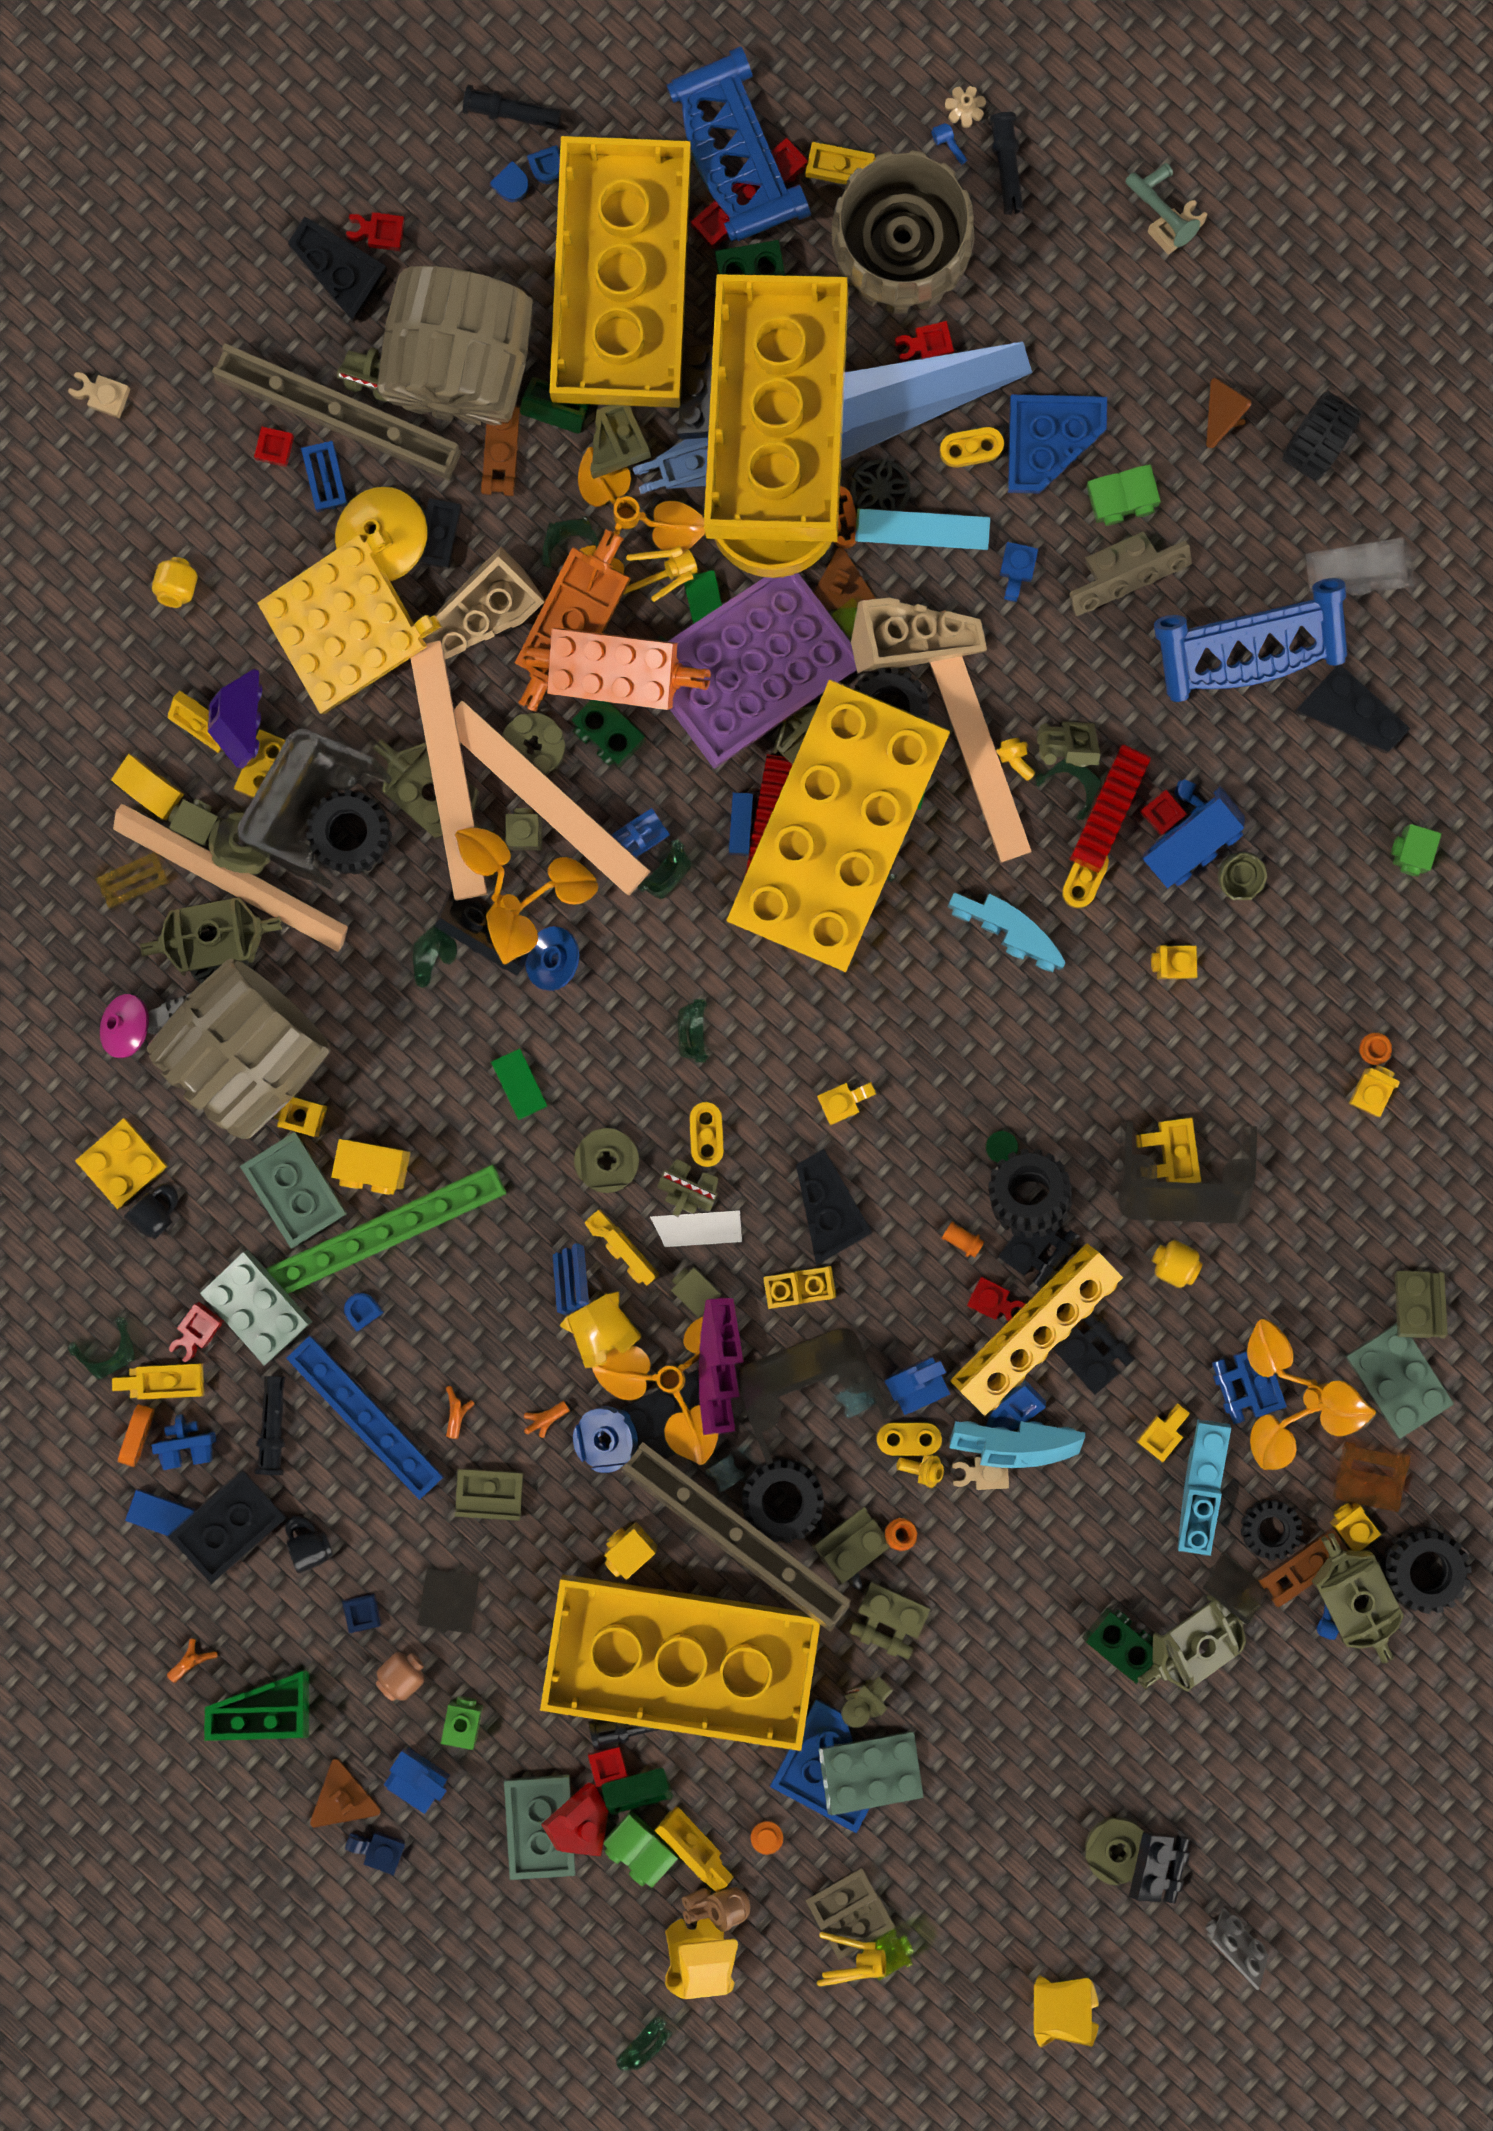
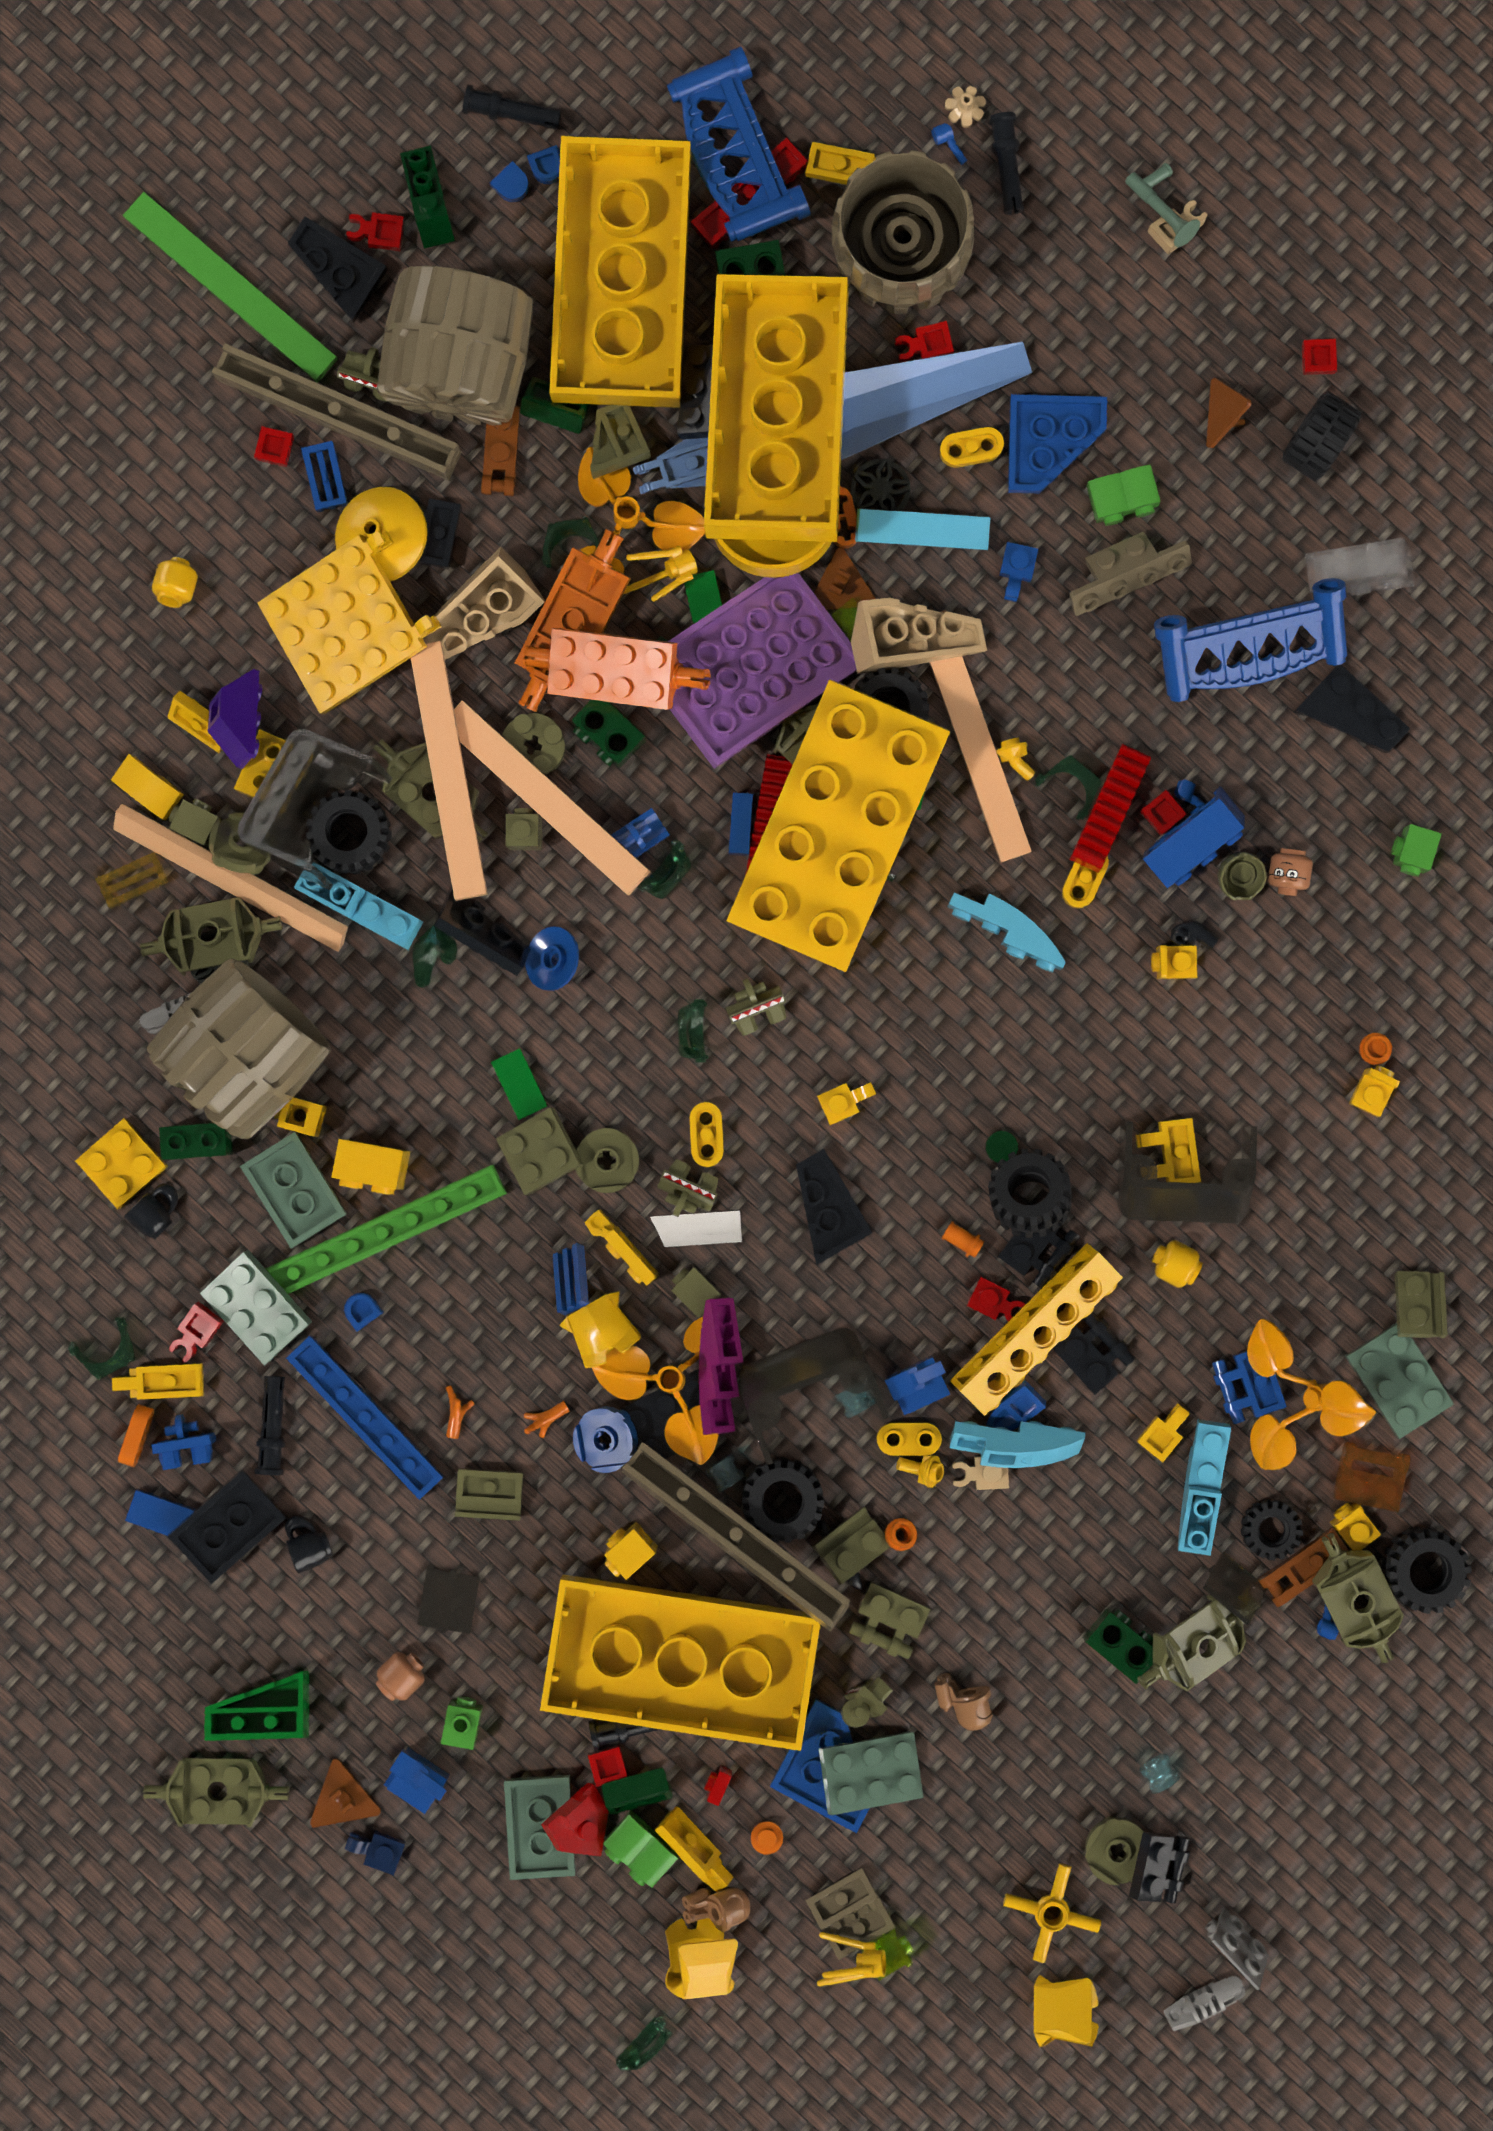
tan plate [68,372,131,419] -> none
dark pink dish [100,994,149,1058] -> none
orange bar [167,1638,218,1683] -> none
dark blue tile [342,1593,382,1633] -> none
light orange plant [454,828,598,965] -> none
yellow slope [763,1266,836,1309] -> none
olive plate [1037,721,1100,767] -> none
none -> bright green tile [123,192,338,383]
none -> olive plate [143,1758,289,1827]
none -> dark green brick [159,1123,233,1160]
none -> medium azure slope [294,860,423,950]
none -> dark green slope [400,145,455,249]
none -> olive plate [496,1107,583,1196]
none -> red plate [704,1765,732,1806]
none -> olive hips [725,978,786,1036]
none -> medium nougat piece [934,1673,993,1731]
none -> yellow bar [1003,1863,1101,1963]
none -> clear light blue wheel [1139,1754,1180,1794]
none -> light grey hinge [1164,1975,1246,2031]
none -> black arm [1171,921,1220,950]
none -> nougat head [1268,848,1313,896]
none -> red plate [1302,339,1337,375]

